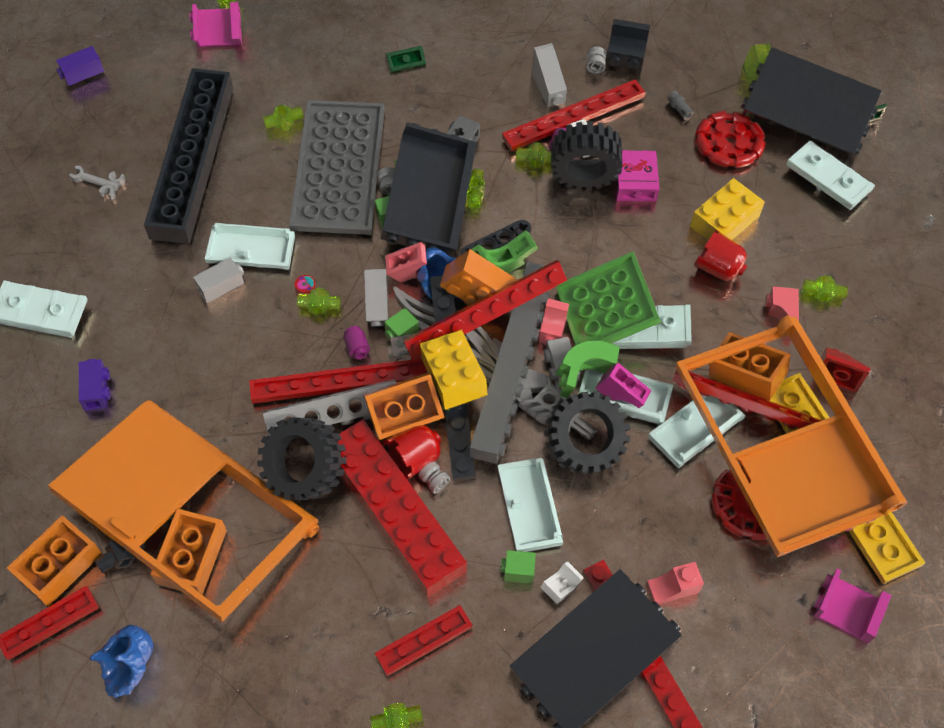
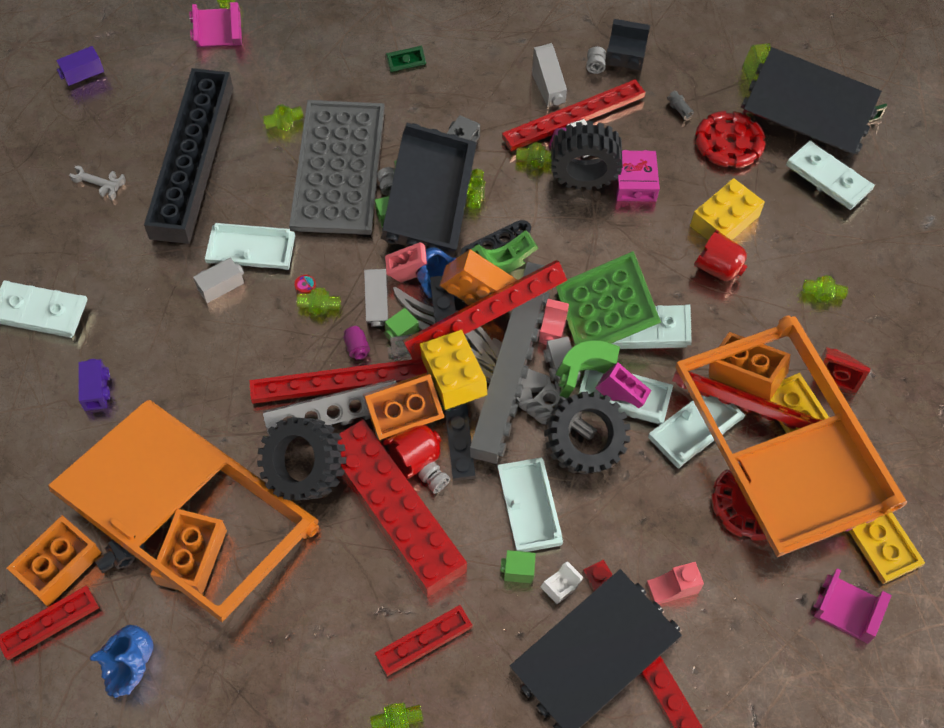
coral arch [765,286,799,321] -> none

